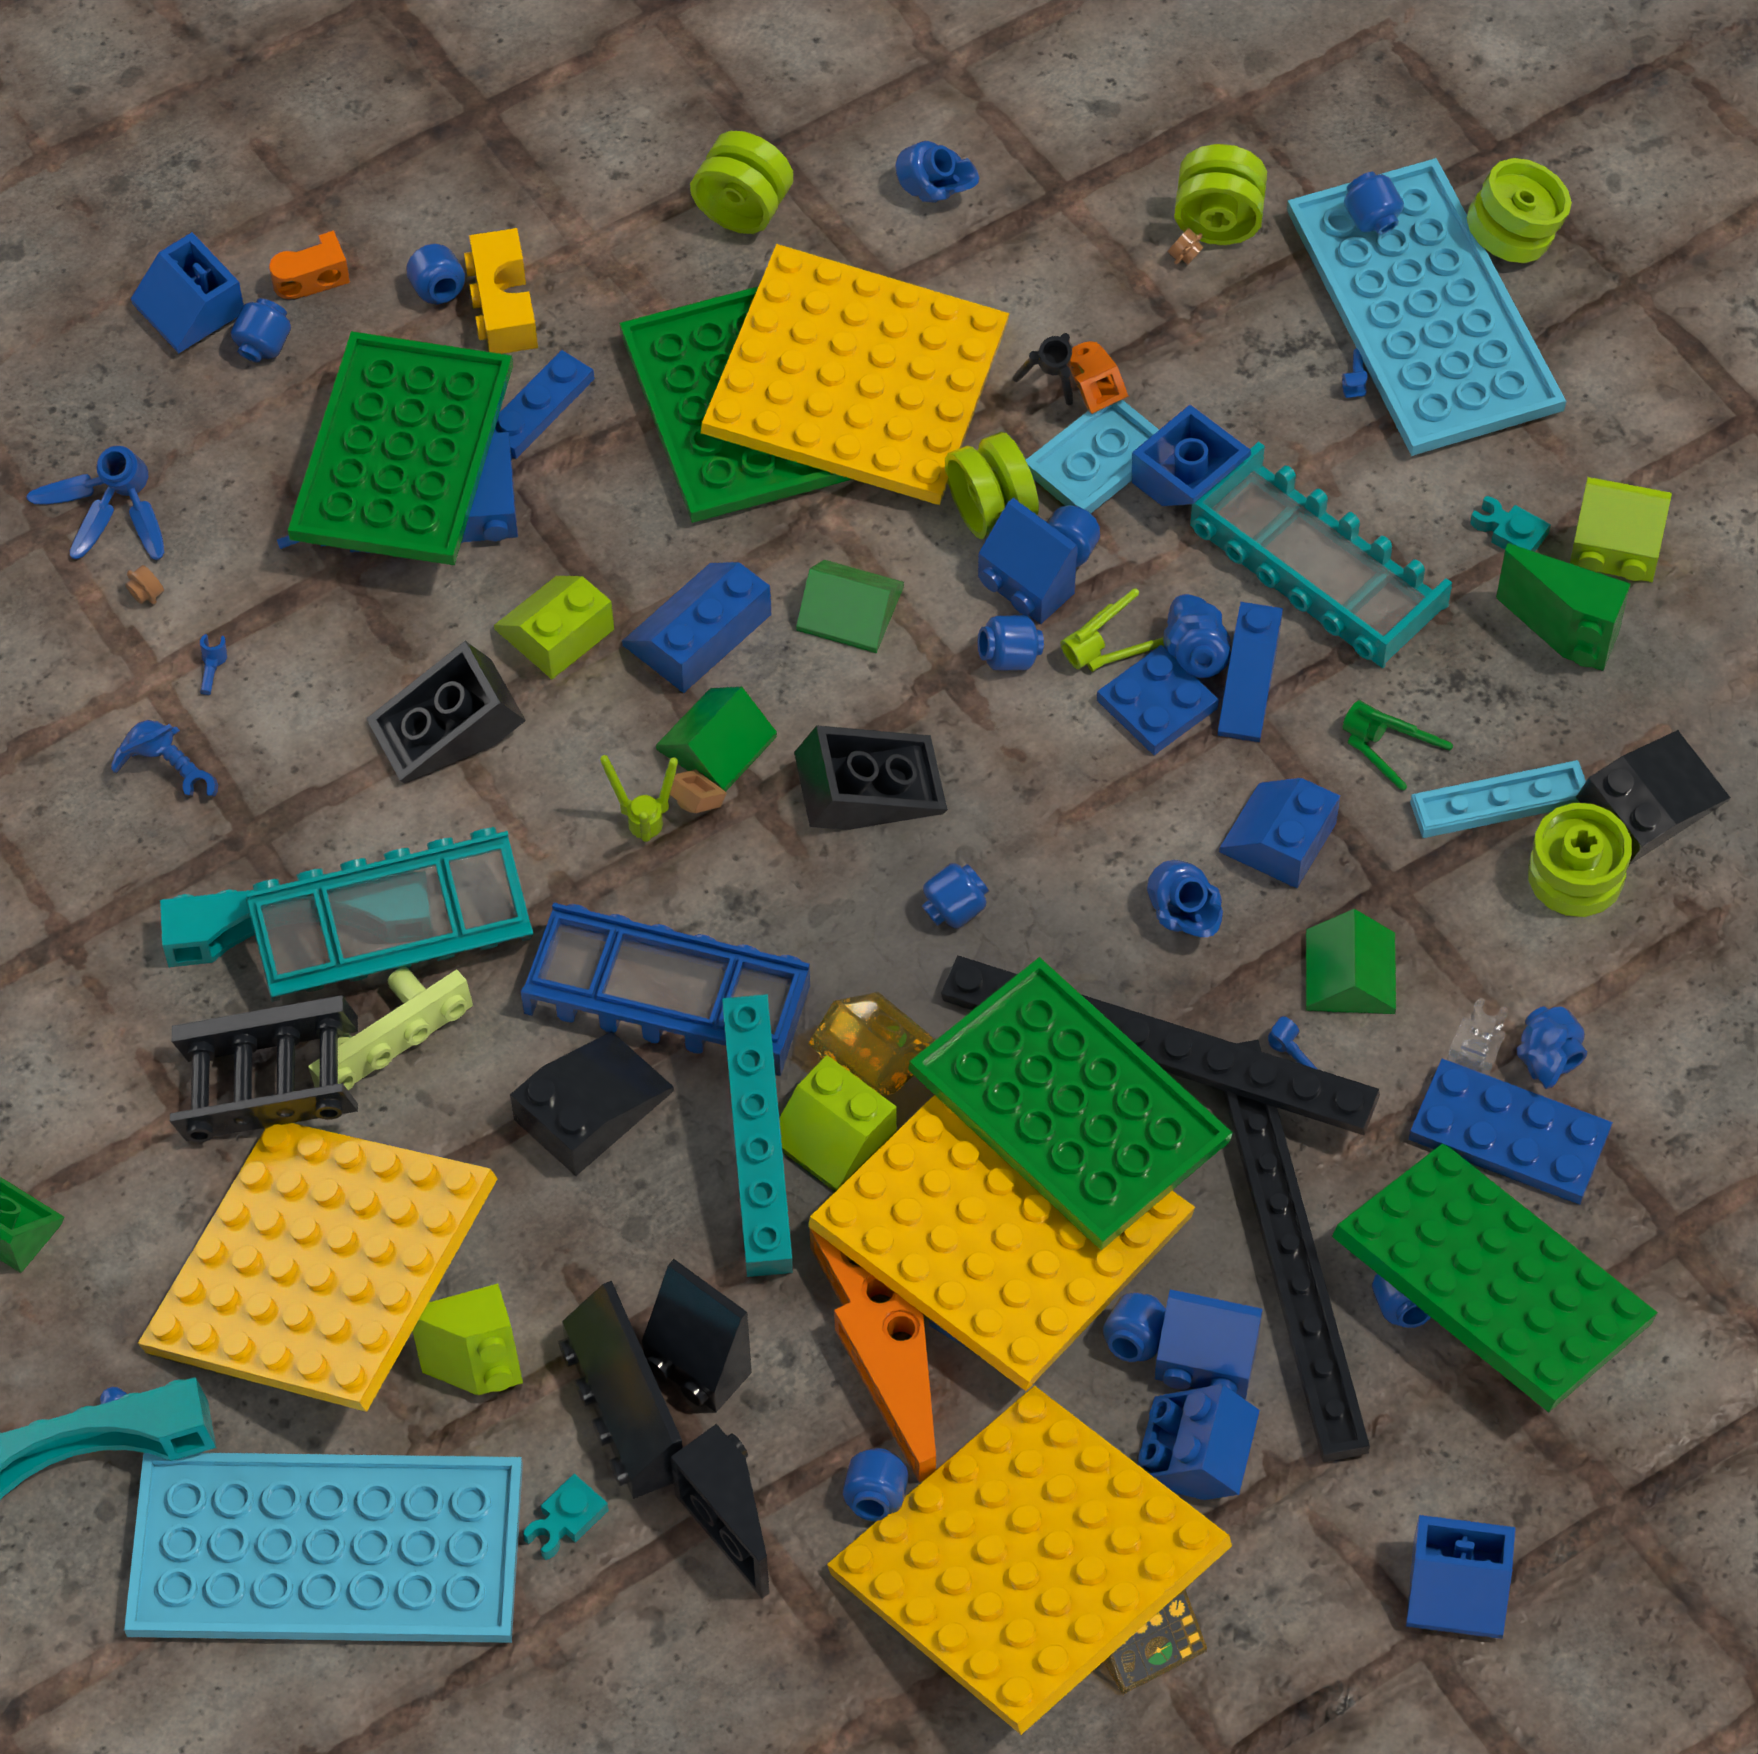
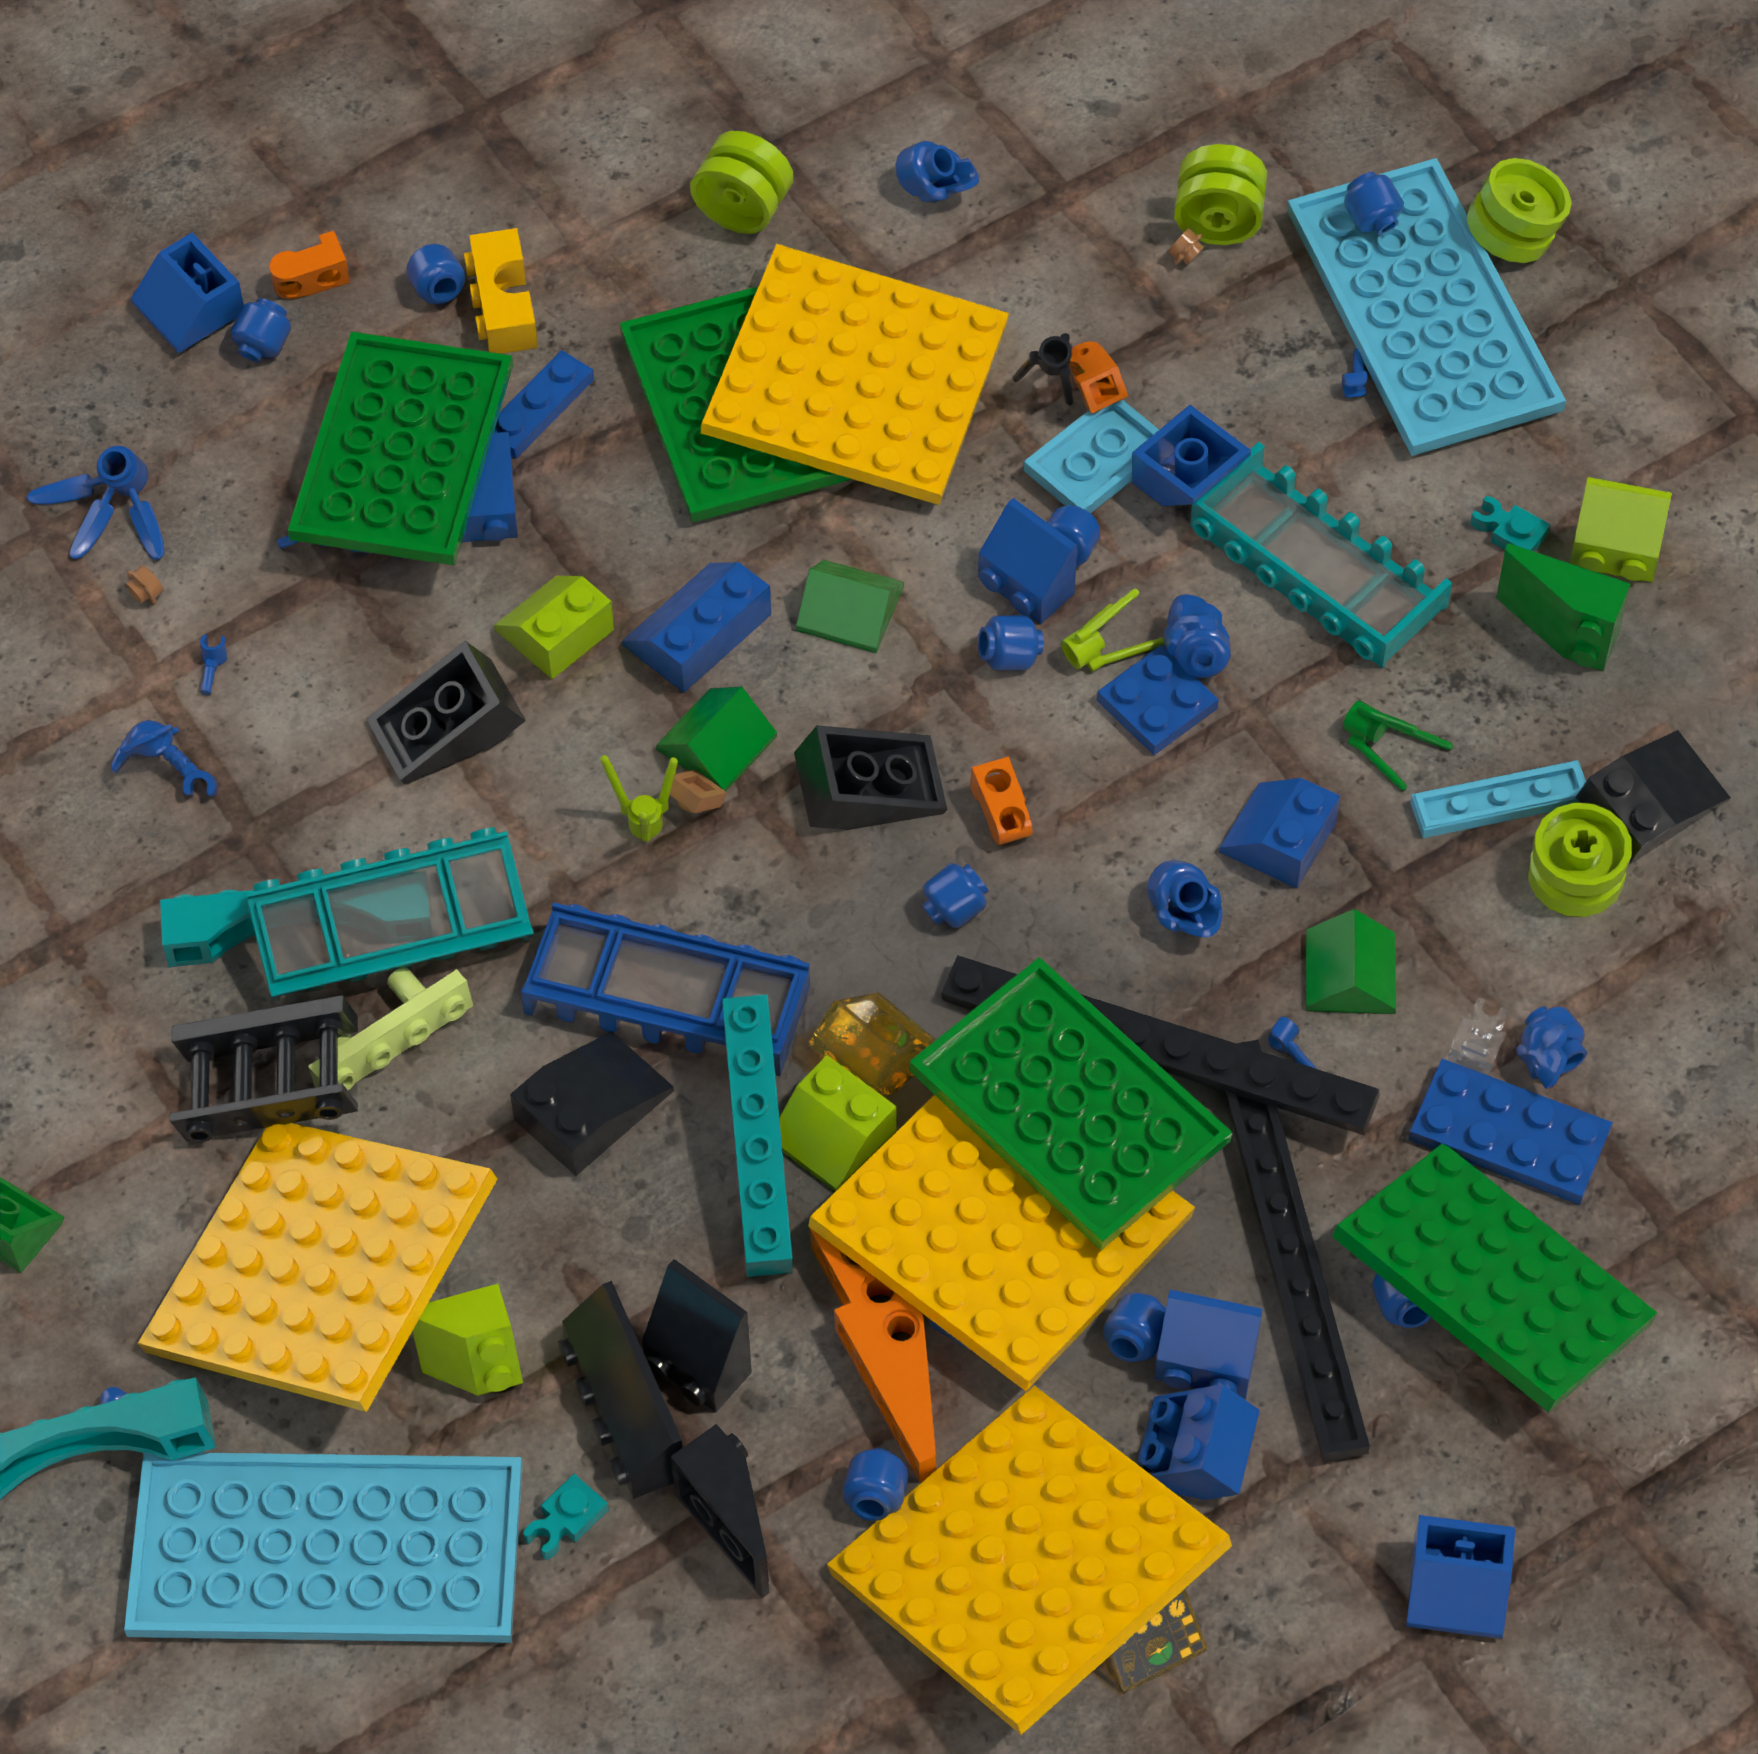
lime wheel [945,432,1039,539] -> none
blue slope [1217,602,1283,742] -> none
none -> orange leg [969,756,1033,846]

